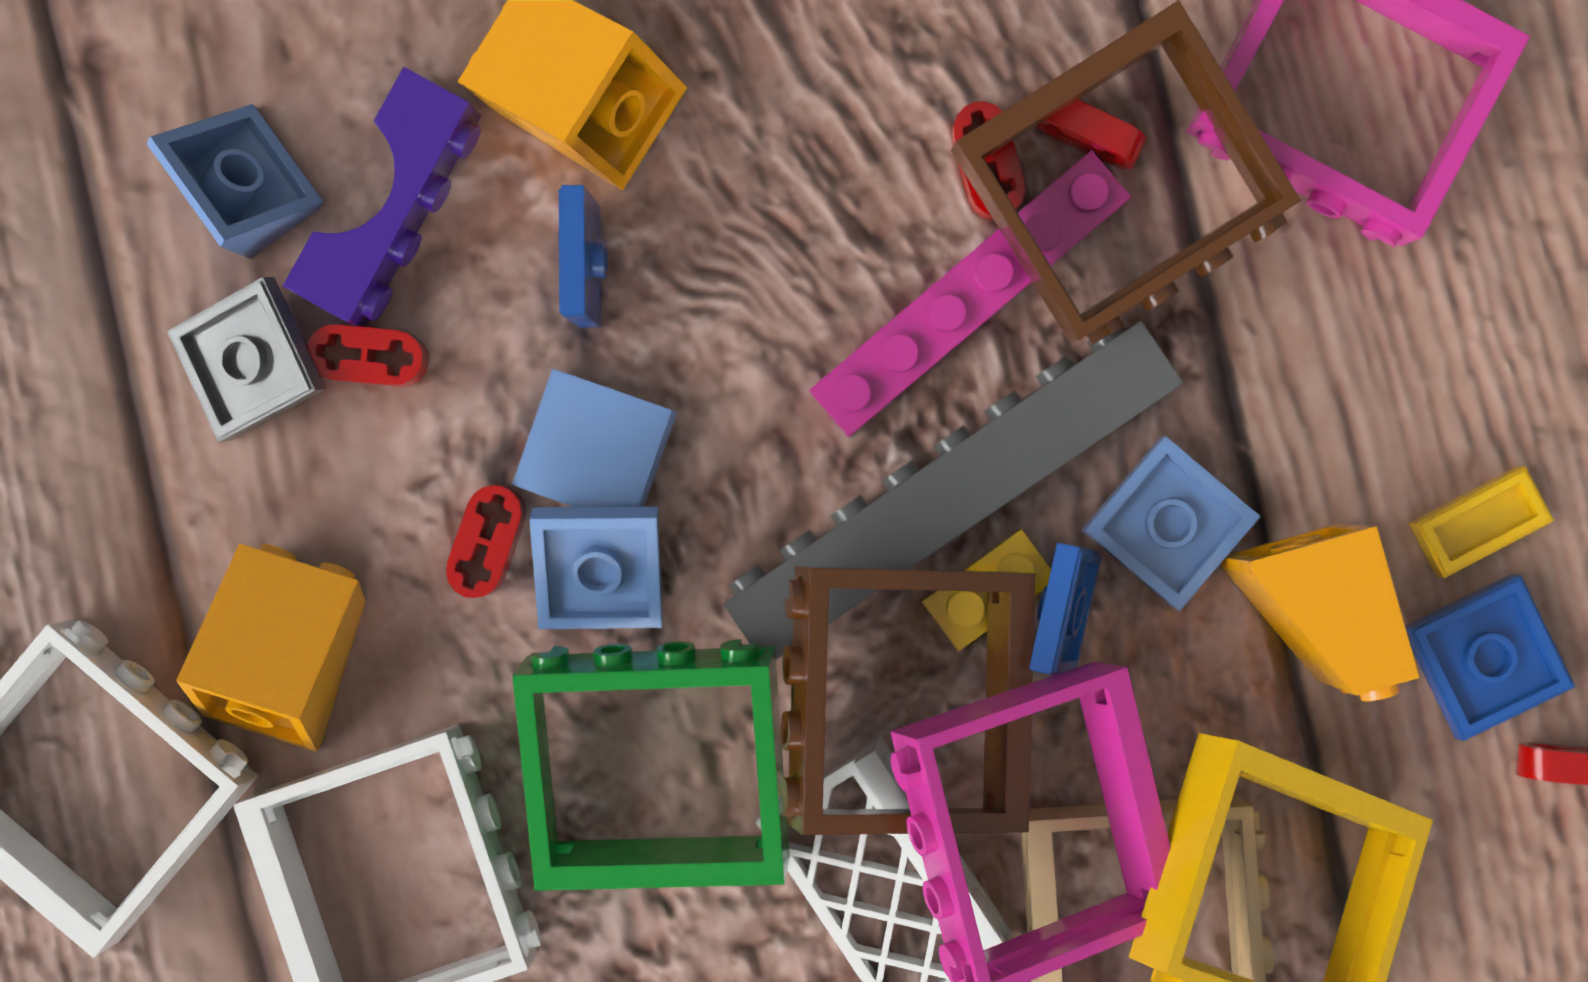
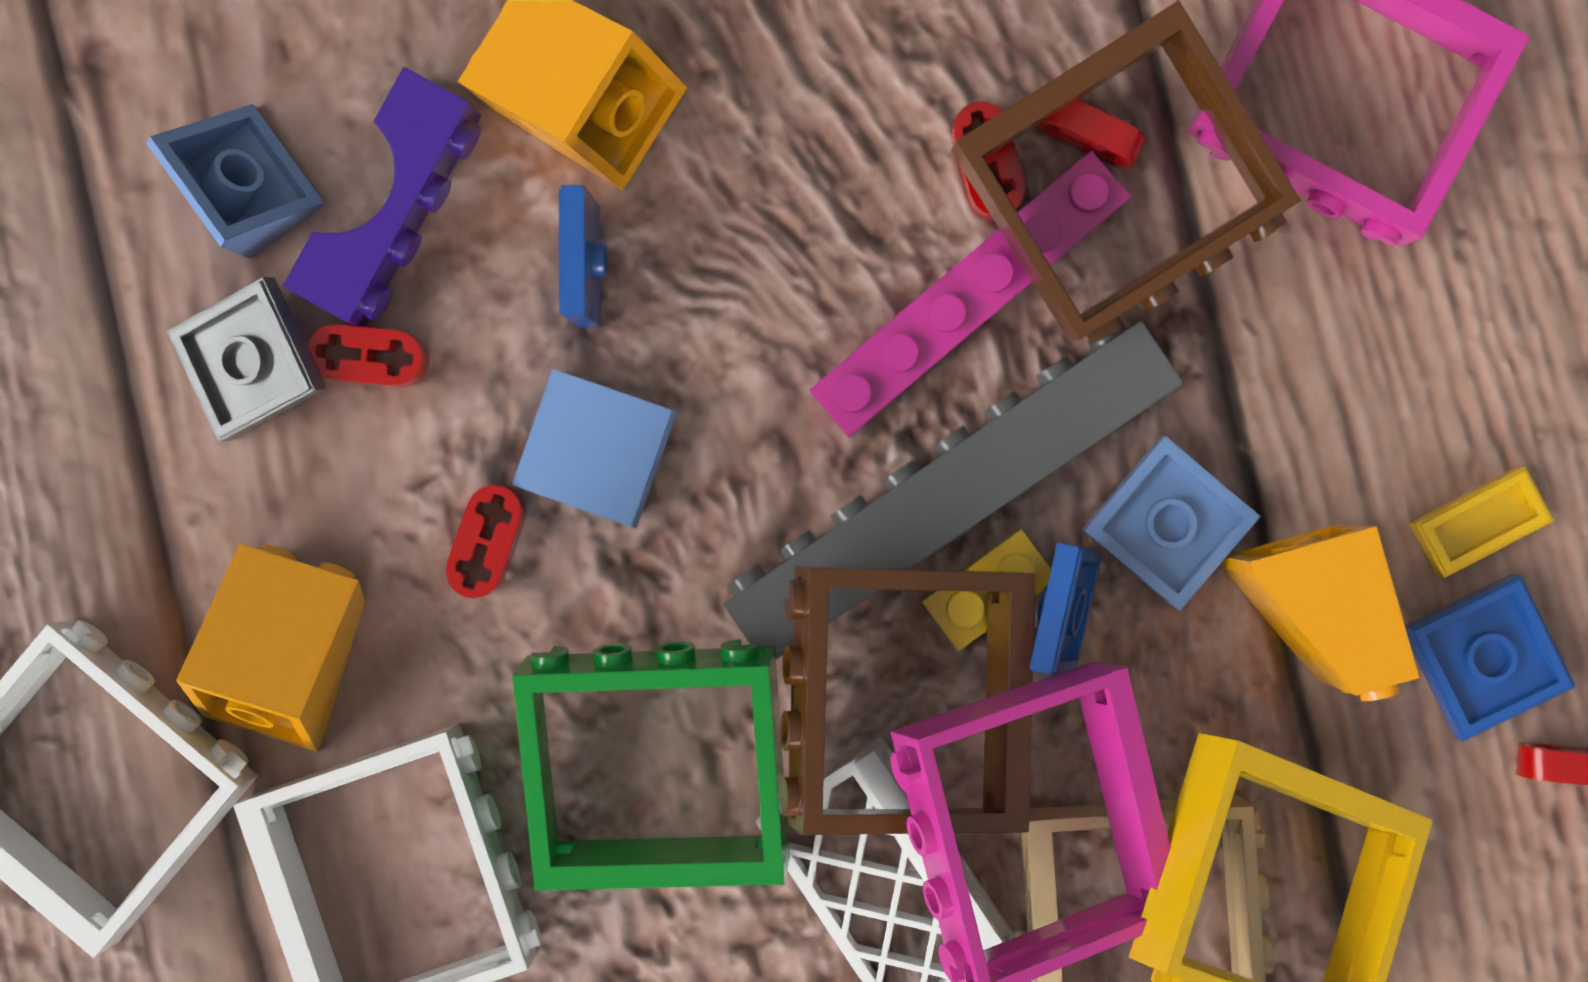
medium blue plate [529,506,663,629] -> none

